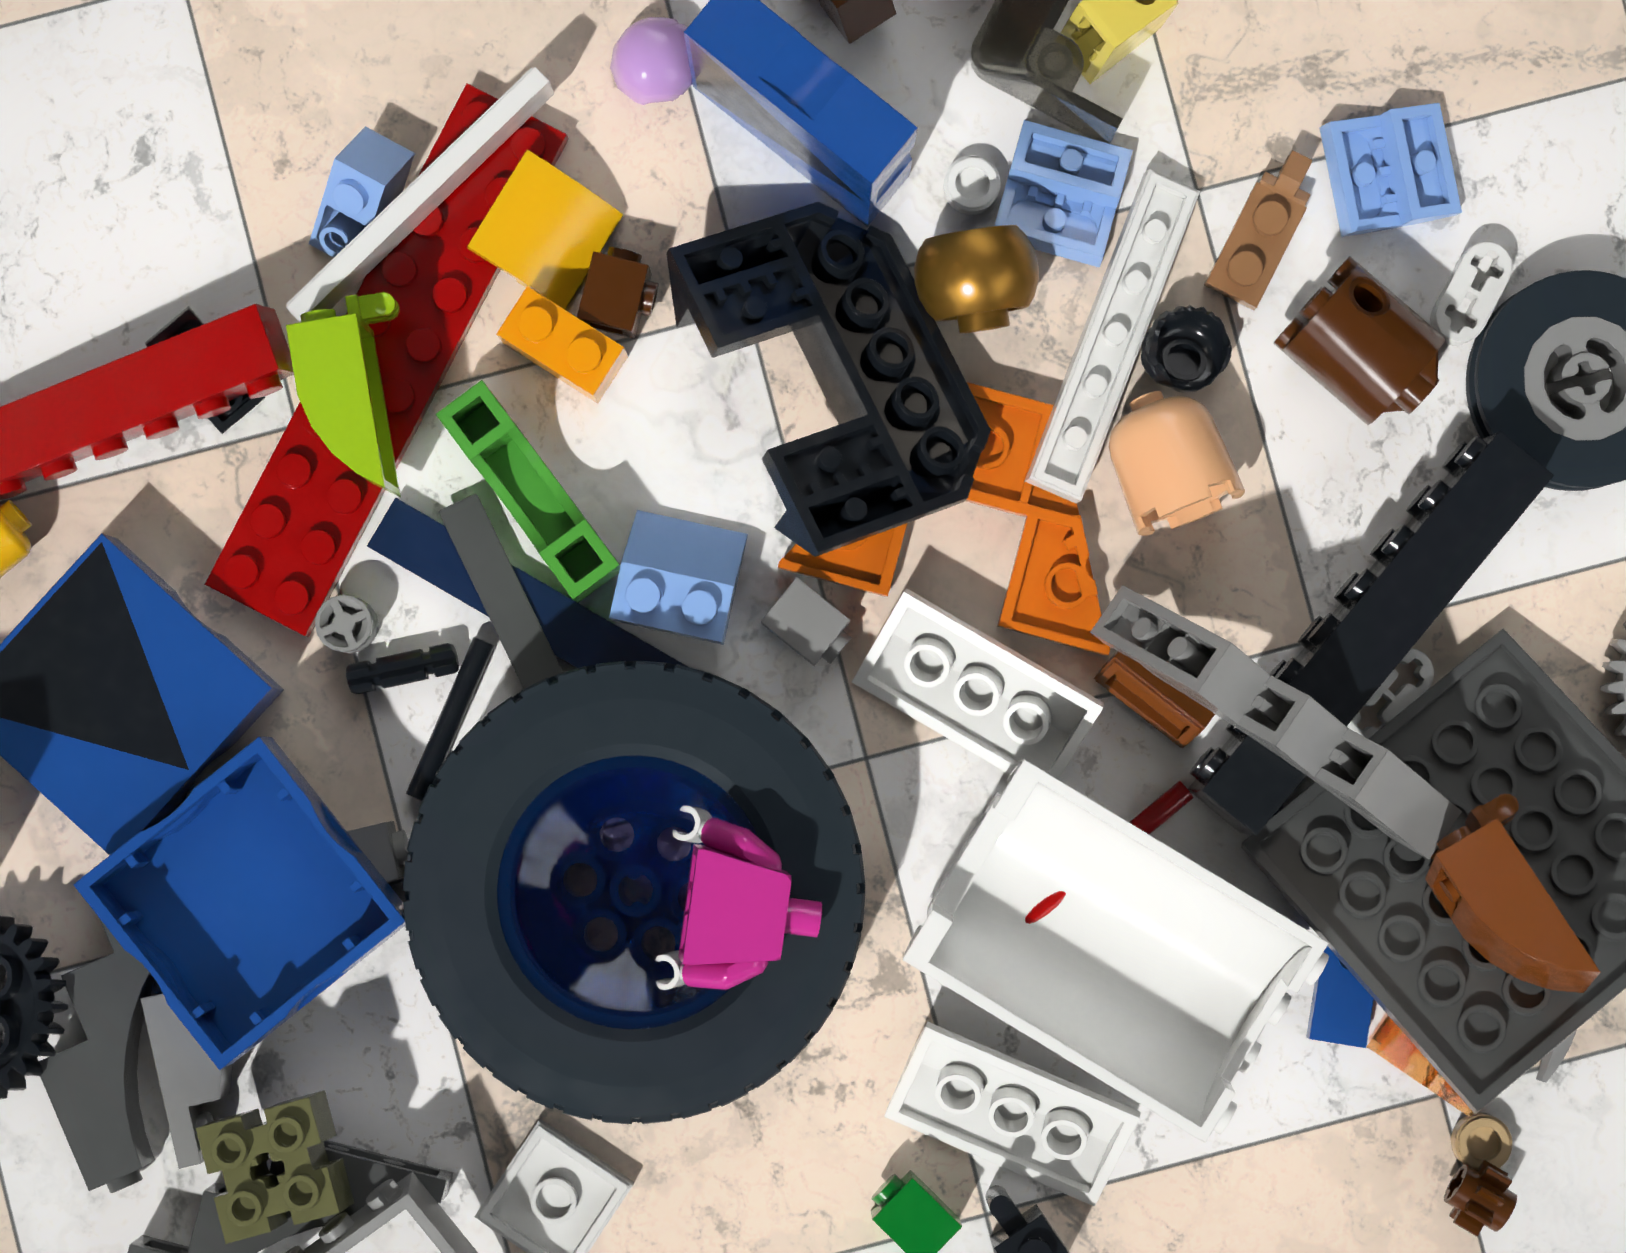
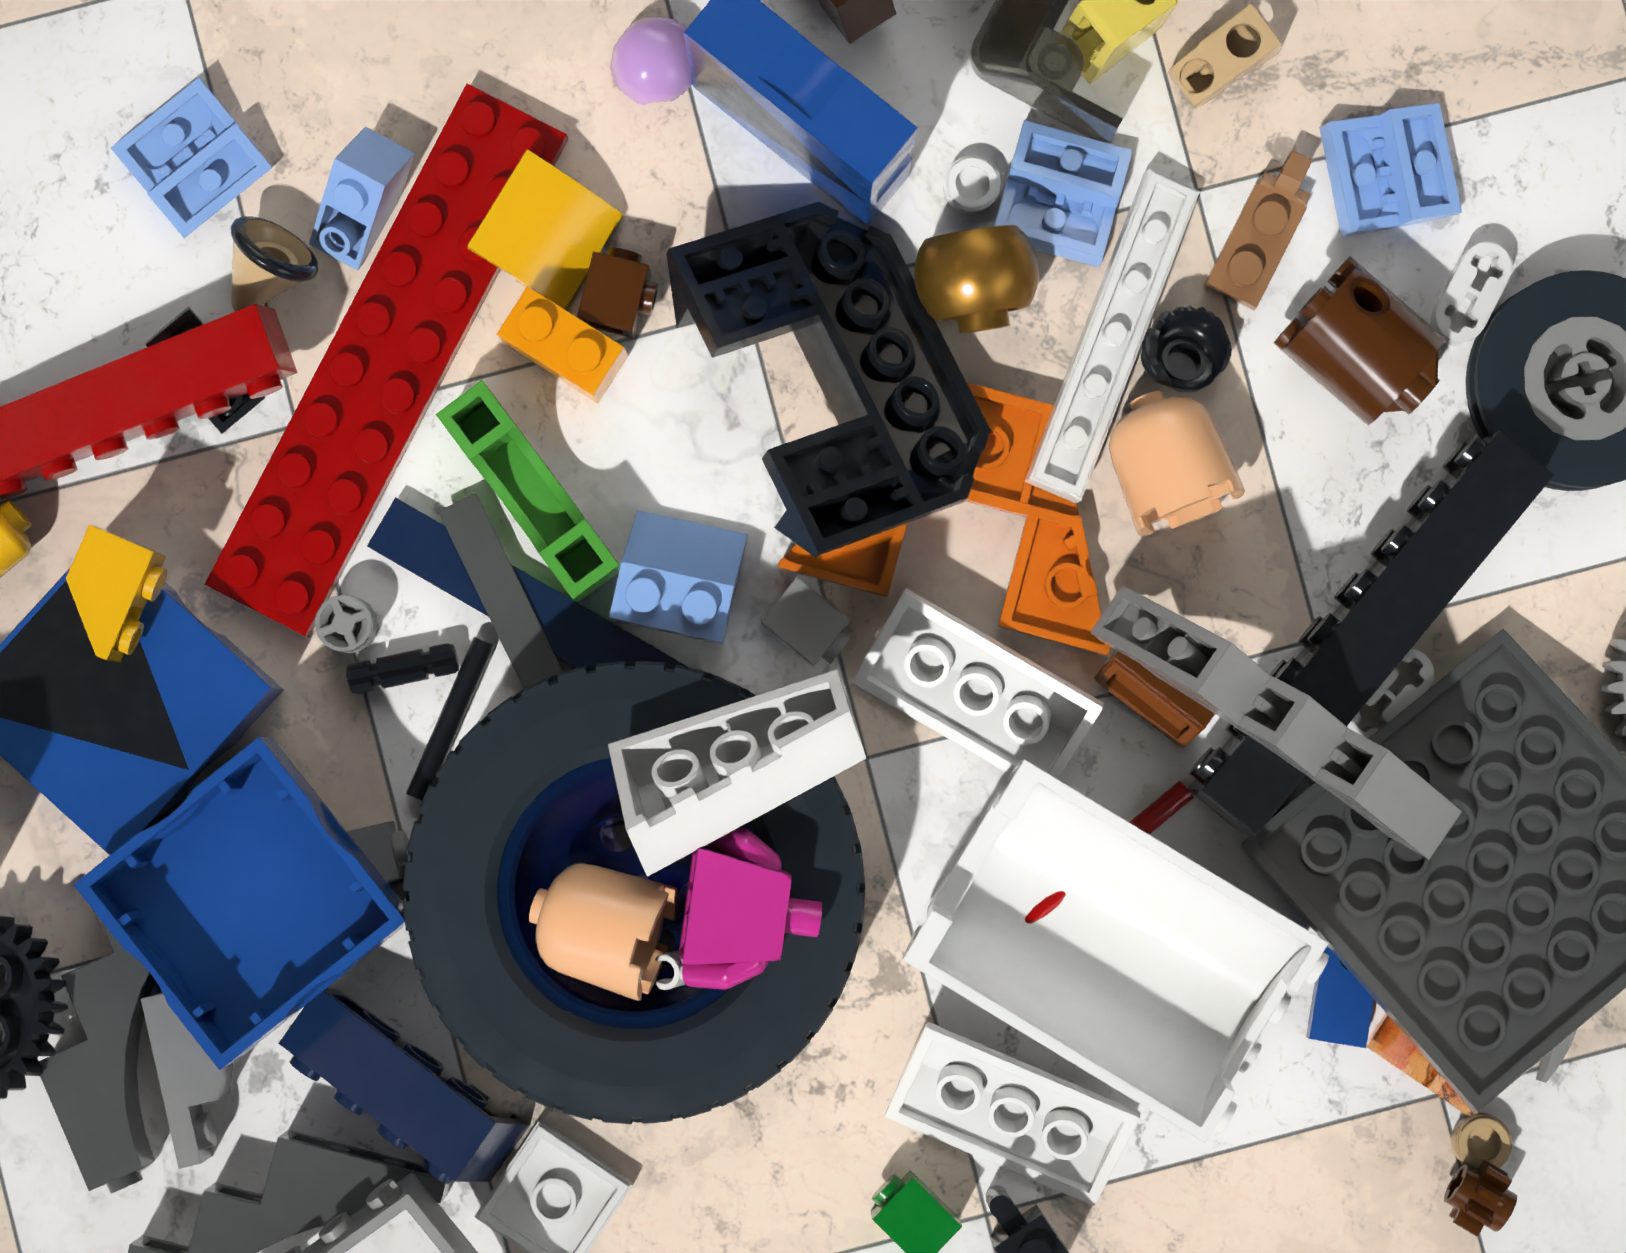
olive brick [196,1090,354,1244] -> none
white tile [286,67,554,323] -> none
lime piece [286,292,401,498] -> none
dark orange piece [1425,794,1601,993] -> none
none -> yellow slope [66,525,167,662]
none -> light blue slope [111,77,272,238]
none -> tan hat [230,216,318,311]
none -> dark blue wedge [278,988,530,1184]
none -> light nougat cylinder [529,864,679,1001]
none -> white wedge [608,670,867,877]
none -> tan leg [1168,3,1282,109]

